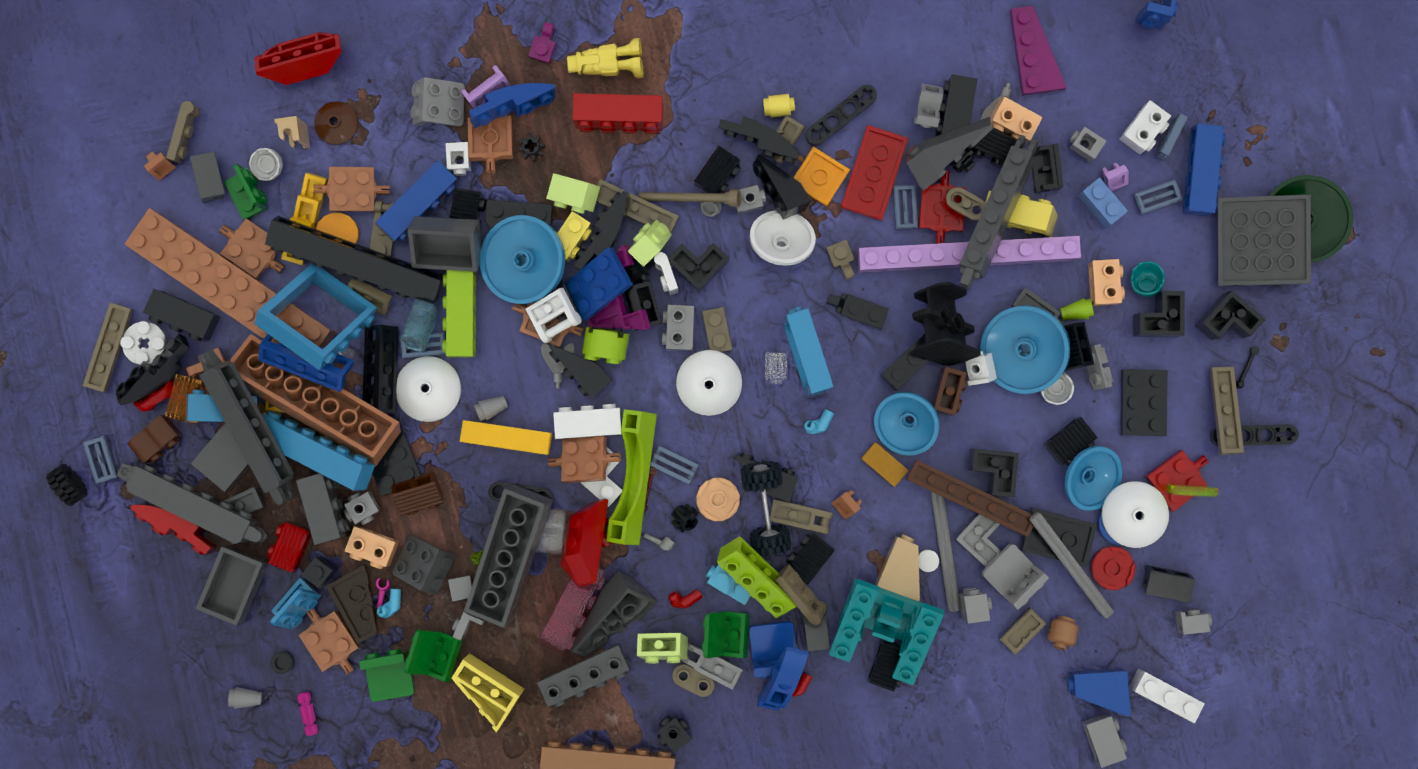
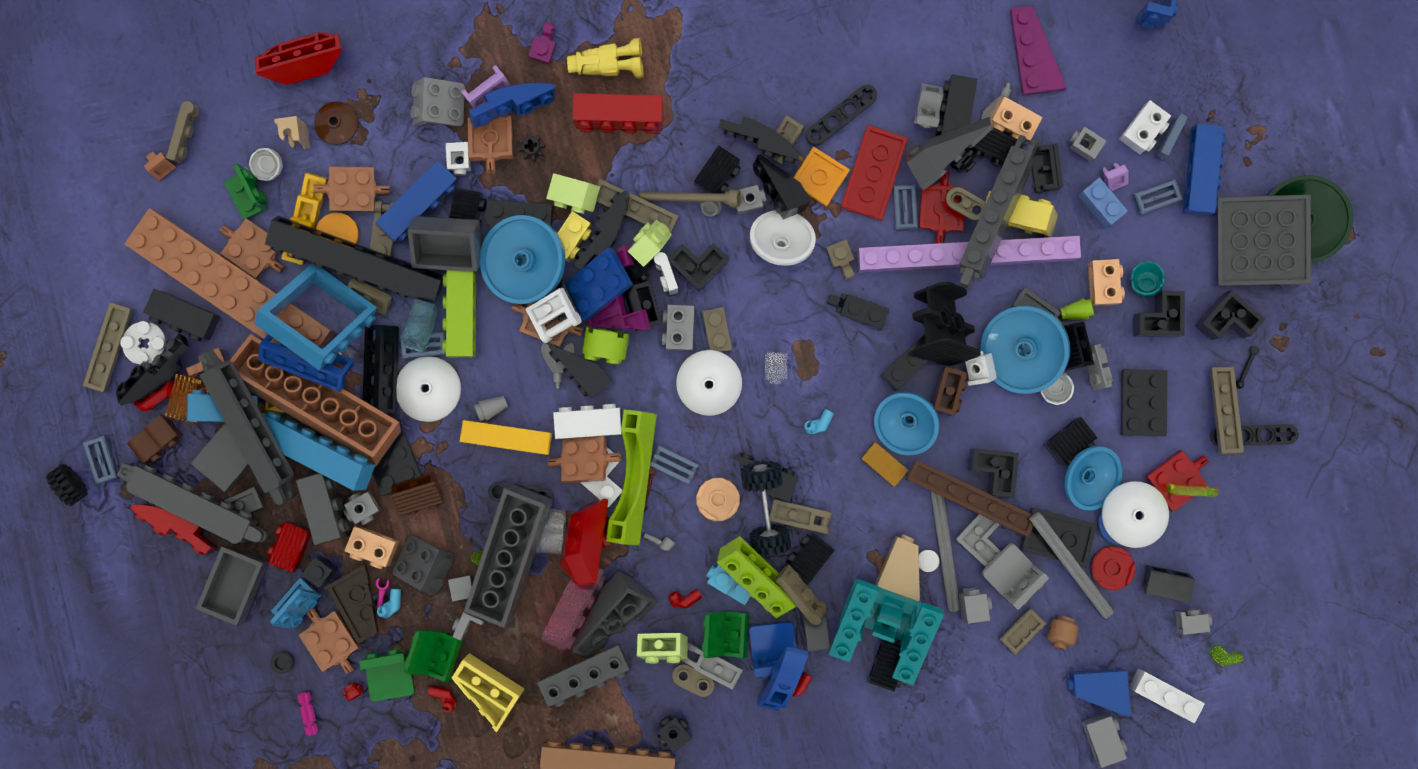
dark grey hinge [190,152,225,203] -> none
light grey cone [228,687,262,709] -> none
black gear [671,504,699,532] -> none
light yellow brick [763,94,795,118] -> none
dark azure window [783,306,834,397] -> none
nougat tile [831,490,862,520] -> none
none -> red plate [342,682,363,702]
none -> red arm [428,685,456,713]
none -> clear neon green arm [1210,645,1243,666]

